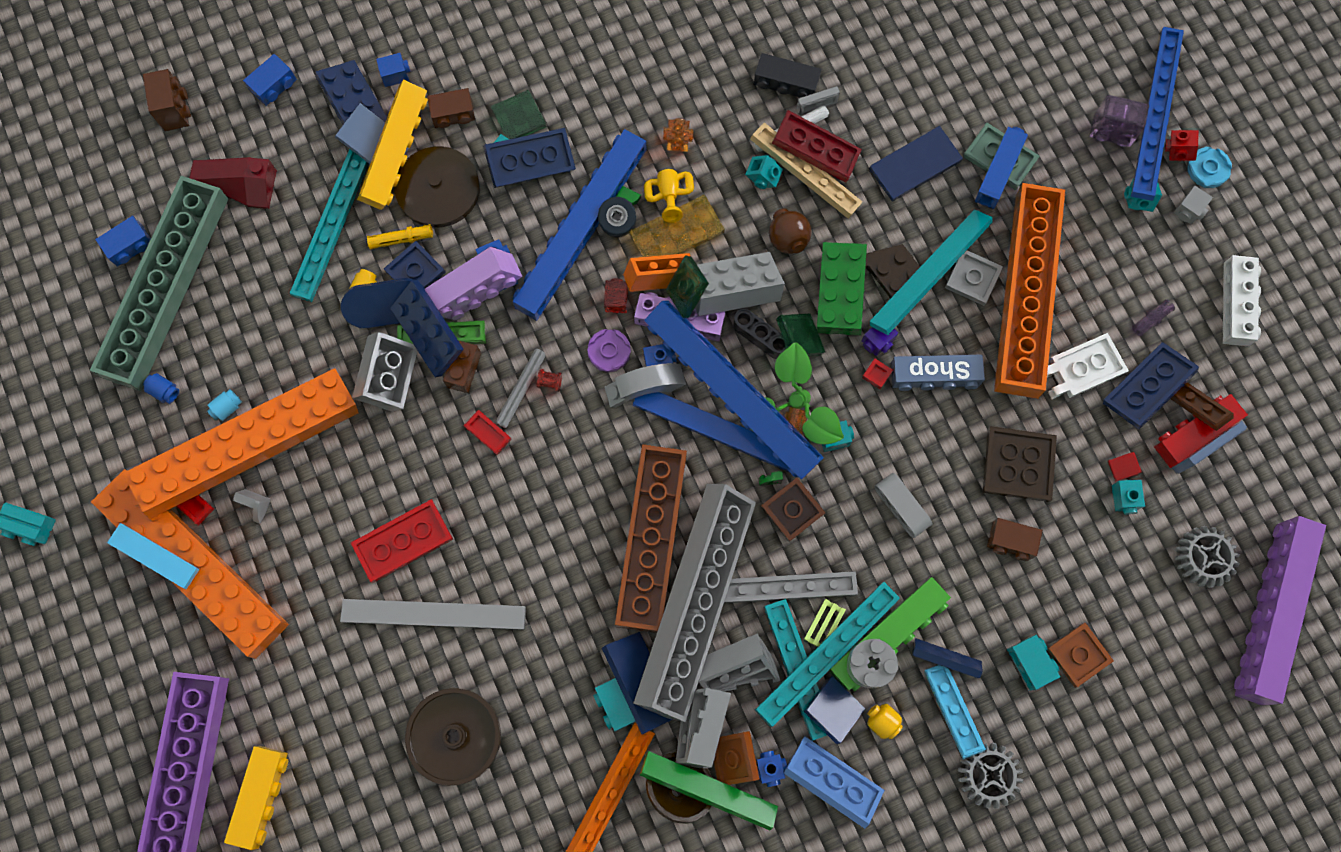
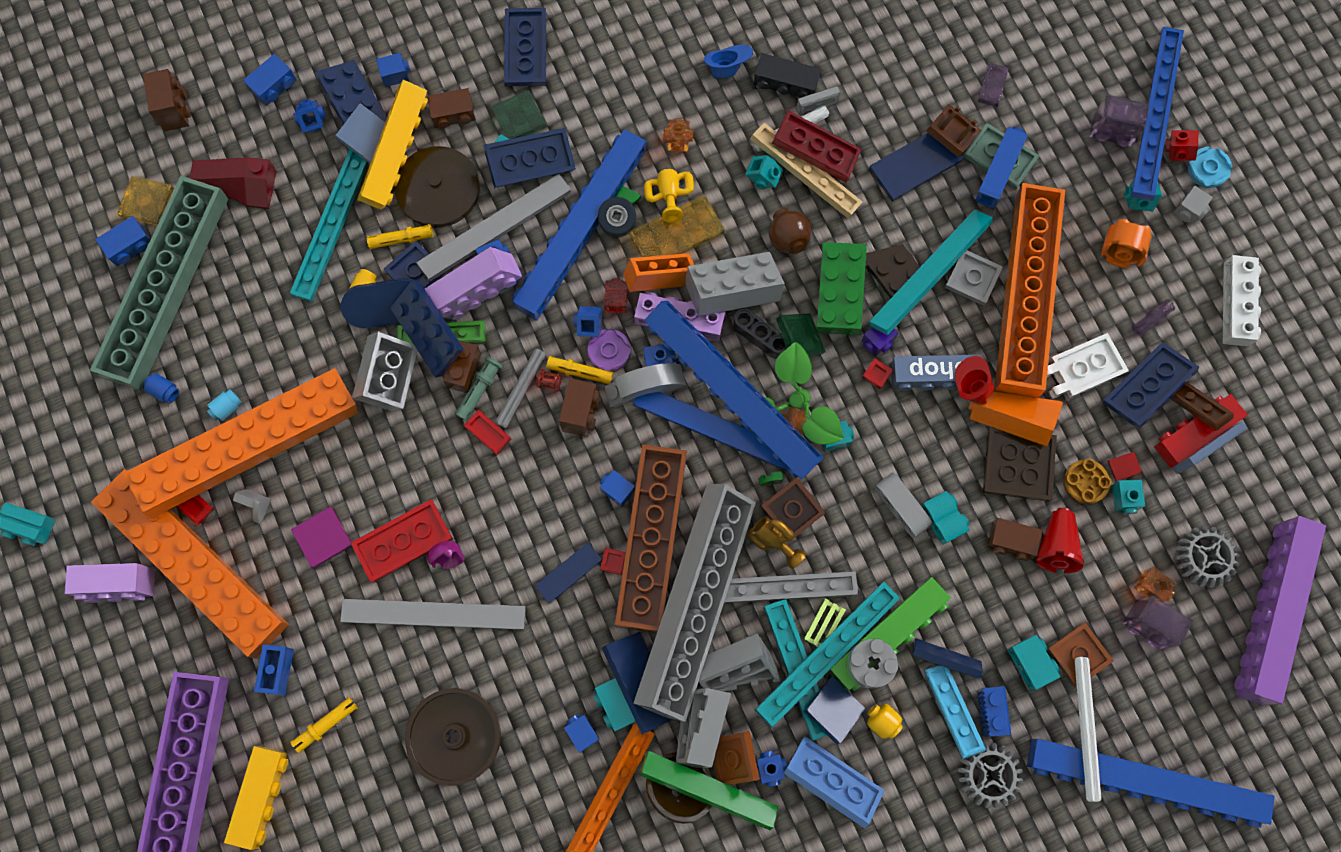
medium azure tile [107,523,199,589] -> none
clear green tile [666,255,709,318] -> none
none -> lavender brick [65,563,155,603]
none -> clear yellow tile [117,176,174,225]
none -> blue brick [254,644,294,696]
none -> yellow pin [290,697,358,754]
none -> magenta tile [291,506,352,569]
none -> blue brick [293,99,326,132]
none -> light grey tile [416,174,571,282]
none -> magenta hair [427,541,465,569]
none -> sand green pin [455,356,503,421]
none -> dark blue plate [504,8,547,87]
none -> dark blue tile [535,542,602,604]
none -> yellow pin [546,356,613,385]
none -> reddish brown brick [559,378,601,437]
none -> blue brick [564,714,600,753]
none -> blue brick [574,306,602,337]
none -> blue brick [600,470,635,508]
none -> red tile [600,548,626,575]
none -> blue piece [704,45,753,79]
none -> pearl gold piece [747,516,806,569]
none -> teal brick [921,491,970,545]
none -> reddish brown plate [926,104,981,158]
none -> red piece [955,356,994,404]
none -> orange slope [968,391,1063,446]
none -> blue brick [976,686,1011,737]
none -> clear purple tile [977,63,1009,107]
none -> blue brick [1027,739,1275,828]
none -> red cone [1036,508,1084,574]
none -> pearl gold tile [1063,458,1112,505]
none -> white axle [1075,657,1101,802]
none -> orange brick [1101,219,1152,268]
none -> clear purple brick [1123,595,1194,649]
none -> clear orange brick [1134,567,1177,604]

